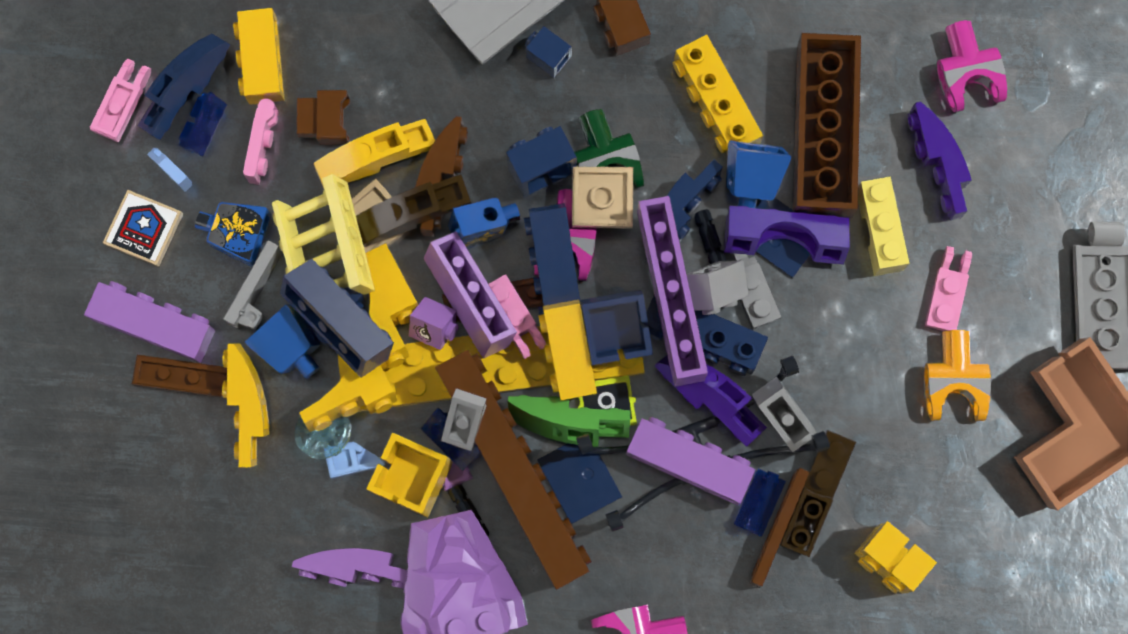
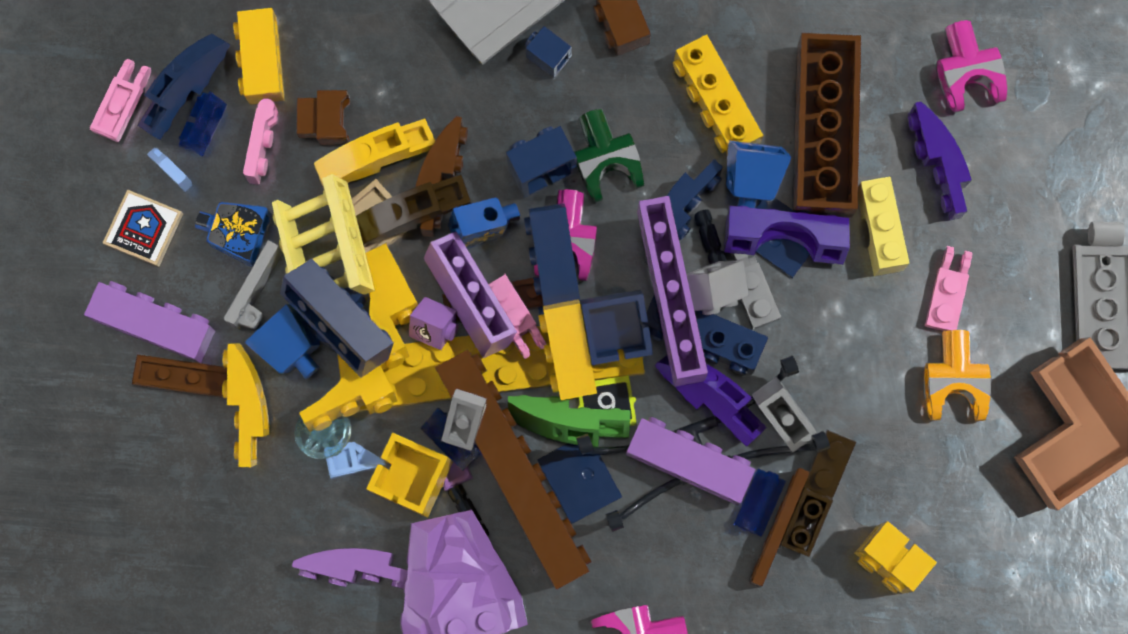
tan tile [572,167,633,228] -> none

